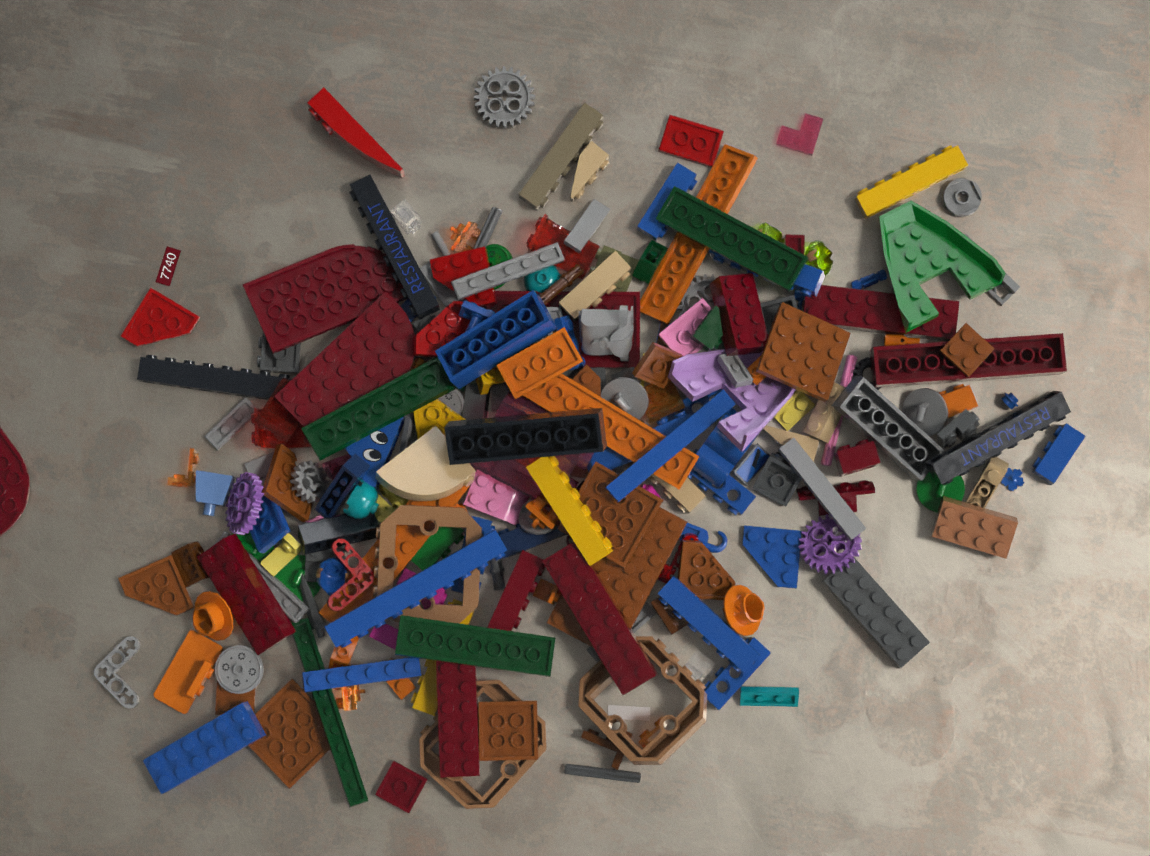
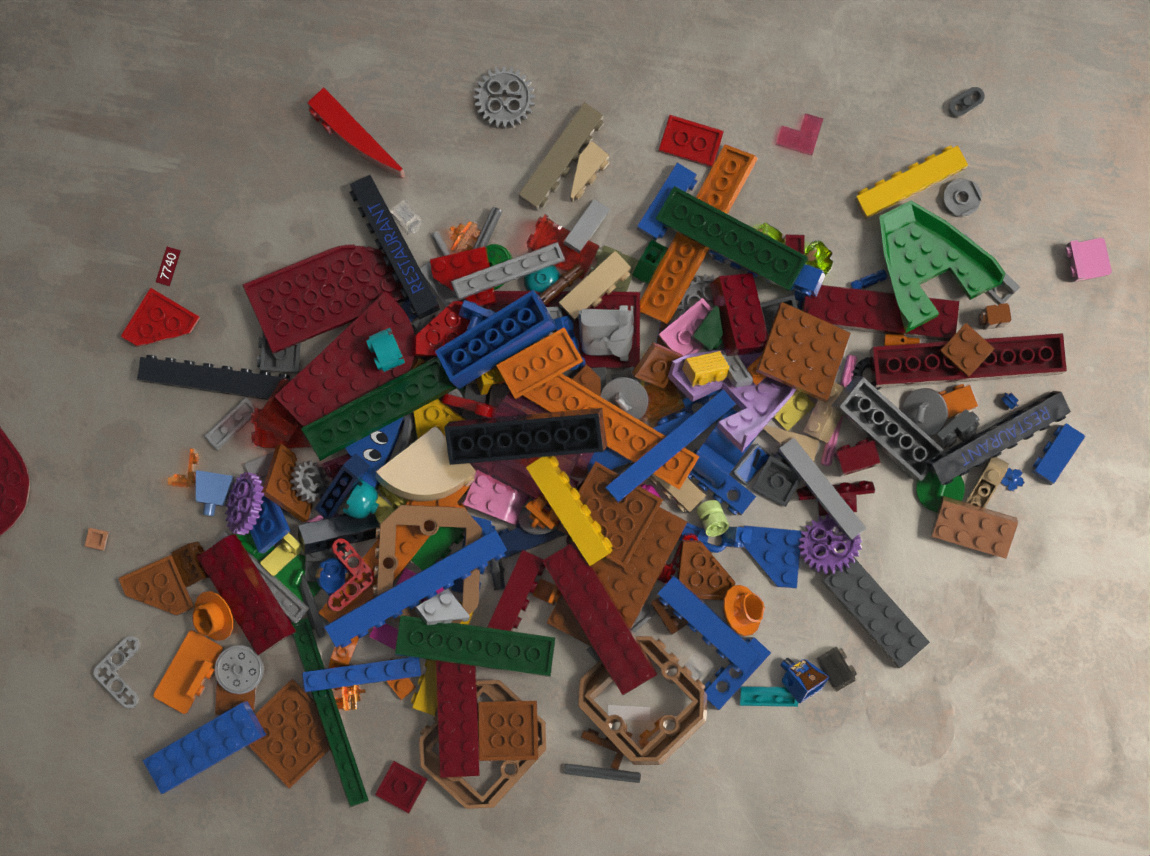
none -> nougat plate [85,528,109,551]
none -> teal brick [366,328,405,372]
none -> light grey wing [415,589,470,625]
none -> red beam [441,394,497,417]
none -> yellow brick [682,351,730,387]
none -> yellowish green wheel [697,500,729,537]
none -> blue brick [721,527,752,548]
none -> torso [780,658,829,704]
none -> clear smoke brick [815,646,857,692]
none -> dark grey plate [949,87,985,117]
none -> dark orange brick [978,303,1012,330]
none -> bright pink bracket [1065,238,1112,282]

